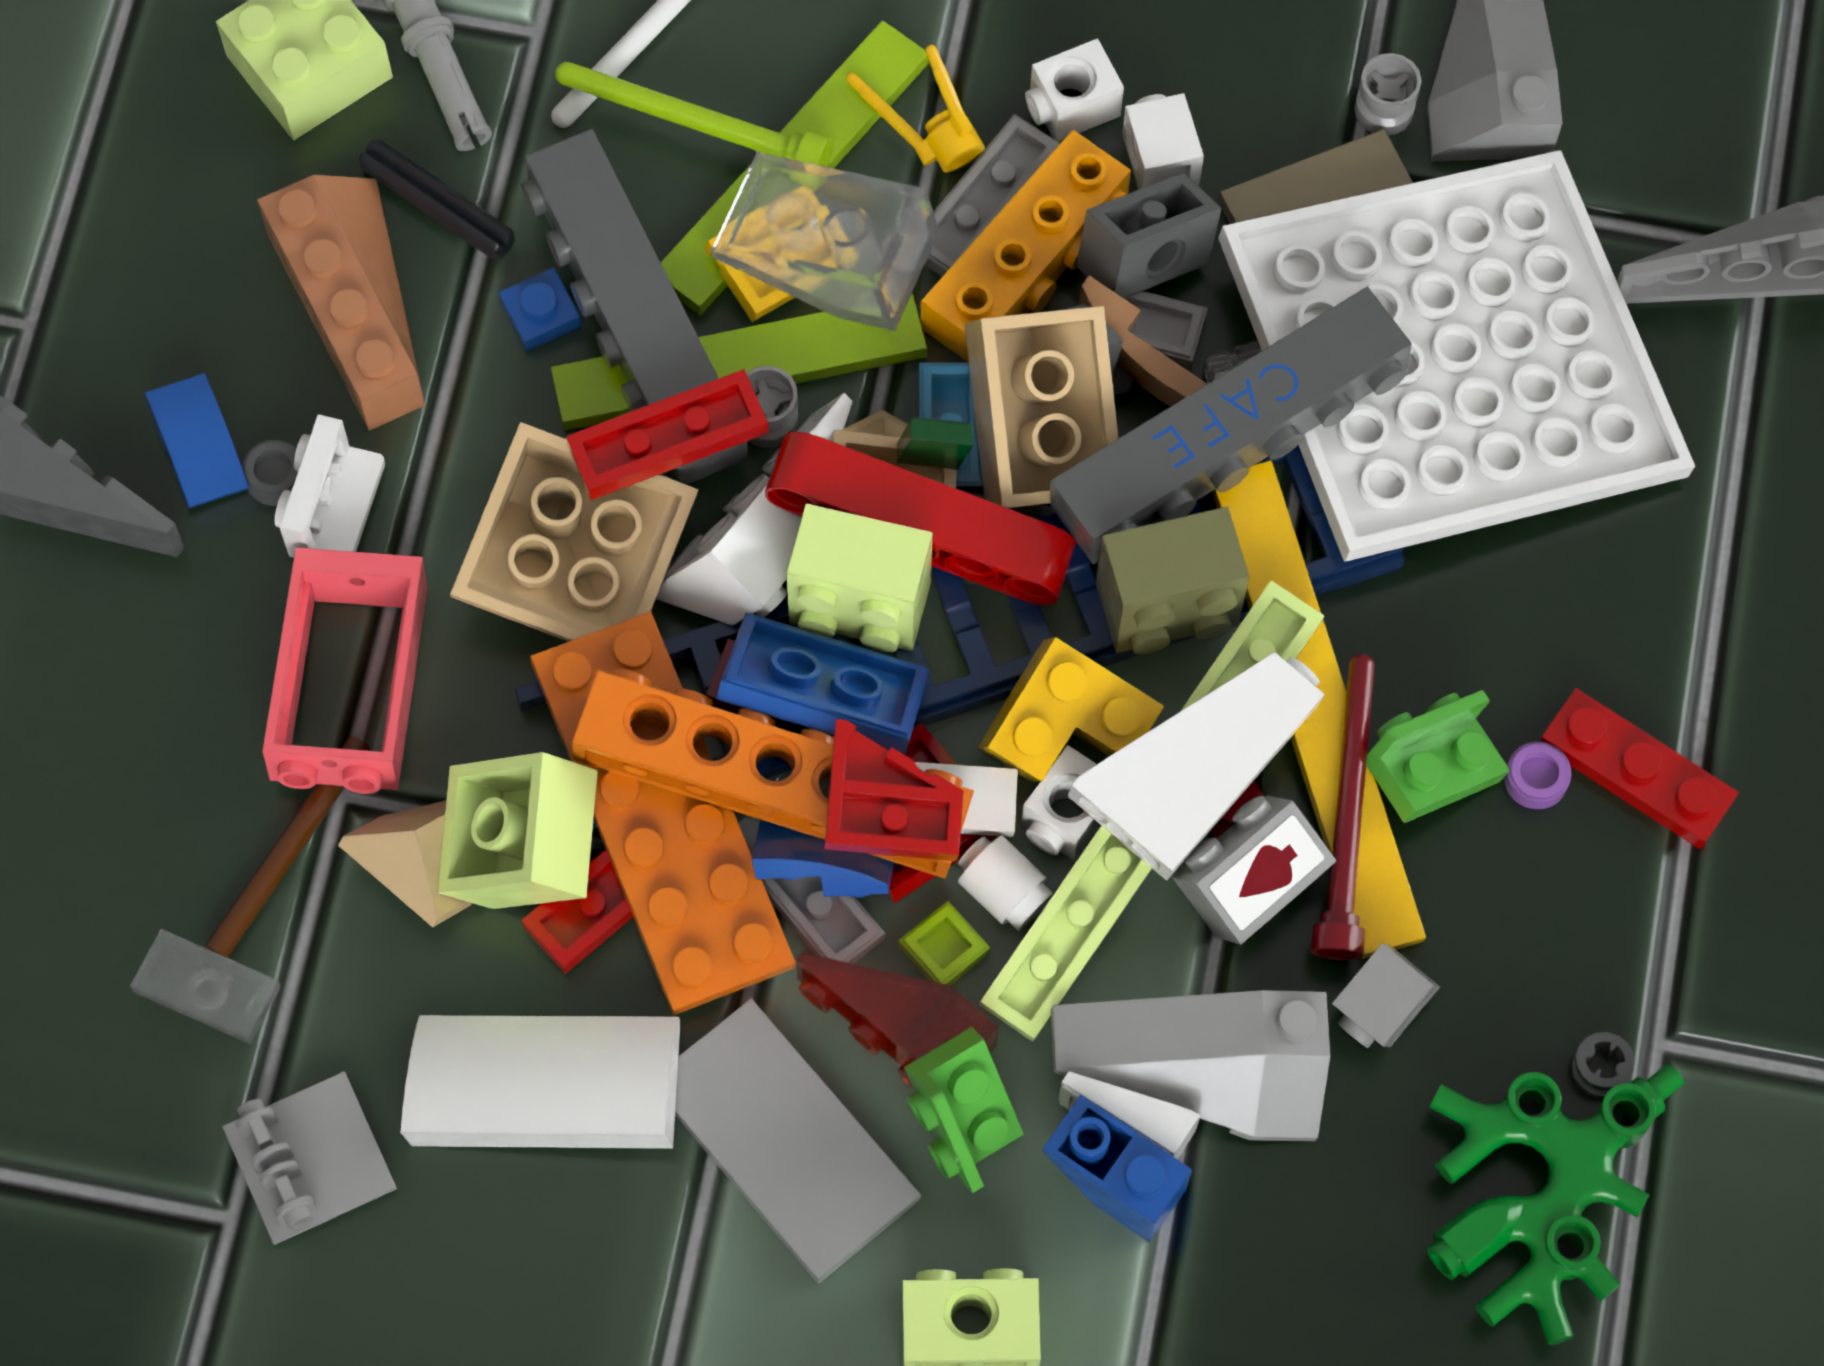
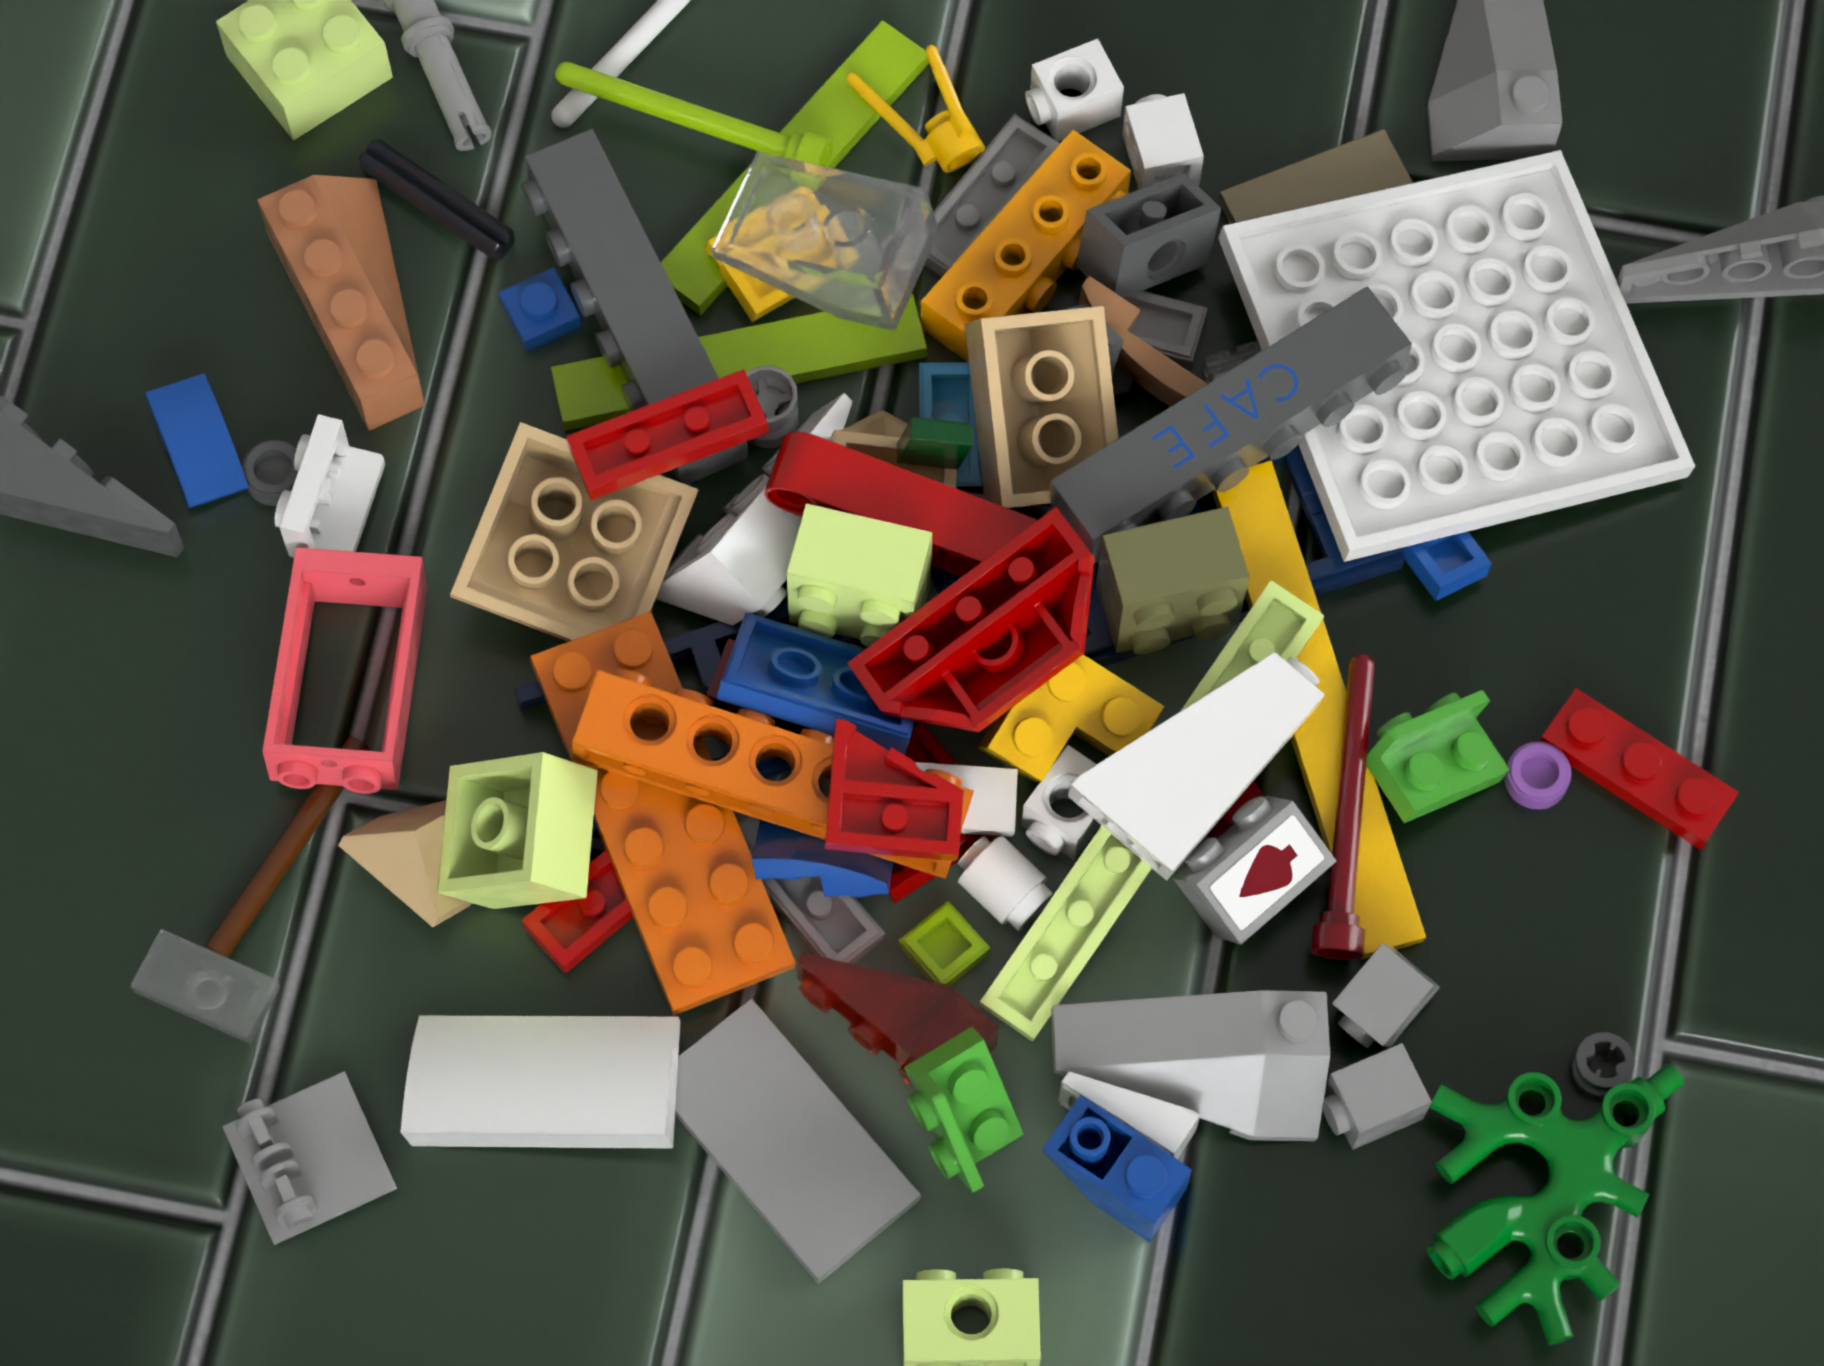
light grey wheel [1354,53,1422,135] -> none
none -> red wedge [847,507,1095,732]
none -> light grey brick [1322,1043,1432,1150]
none -> blue plate [1401,532,1492,601]

